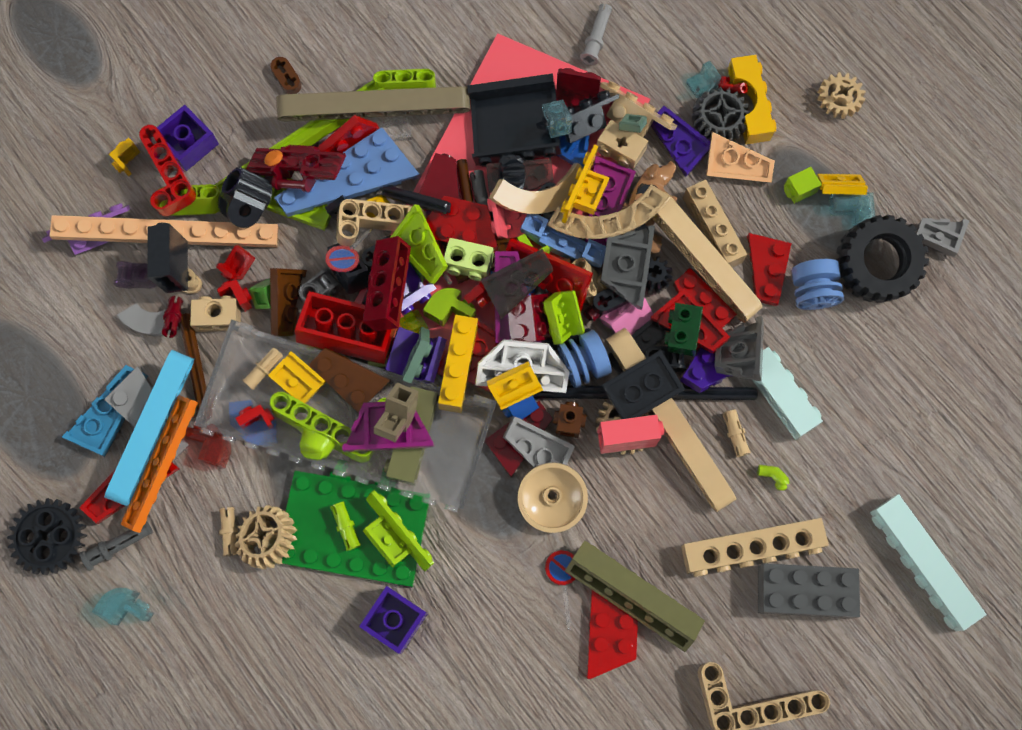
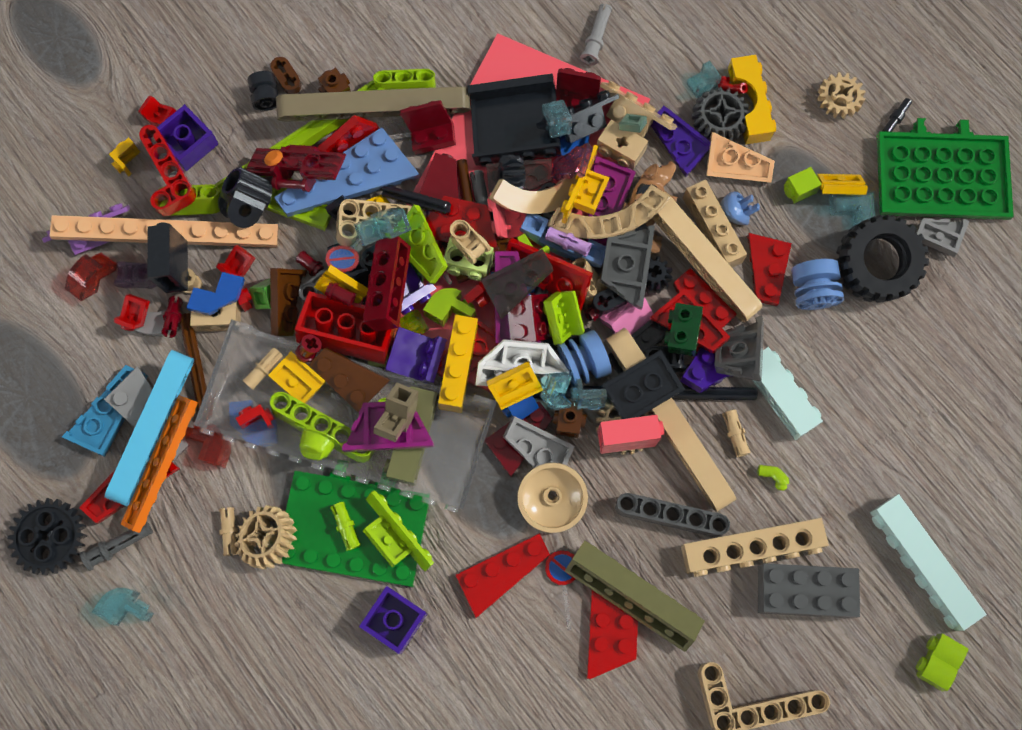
sand green wing [403,327,432,383] -> none
none -> clear red brick [65,252,118,301]
none -> red bracket [113,294,150,331]
none -> red bracket [138,96,176,127]
none -> blue tile [187,272,245,316]
none -> black wheel [247,71,279,111]
none -> dark red bush [295,334,322,363]
none -> dark red pin [296,251,324,276]
none -> yellow plate [314,265,368,303]
none -> reddish brown brick [318,67,351,93]
none -> dark red pin [325,282,356,307]
none -> clear light blue brick [354,208,411,246]
none -> dark red bracket [400,100,456,155]
none -> tan piece [450,220,491,265]
none -> red wing [456,533,550,618]
none -> clear light blue bracket [540,372,572,410]
none -> lavender pin [545,227,592,257]
none -> clear pink wing [550,142,593,180]
none -> clear light blue bracket [571,379,607,410]
none -> dark grey beam [615,493,730,537]
none -> medium blue piece [720,192,760,225]
none -> green hinge [877,118,1014,220]
none -> black bar [882,98,912,132]
none -> lime brick [916,633,968,692]

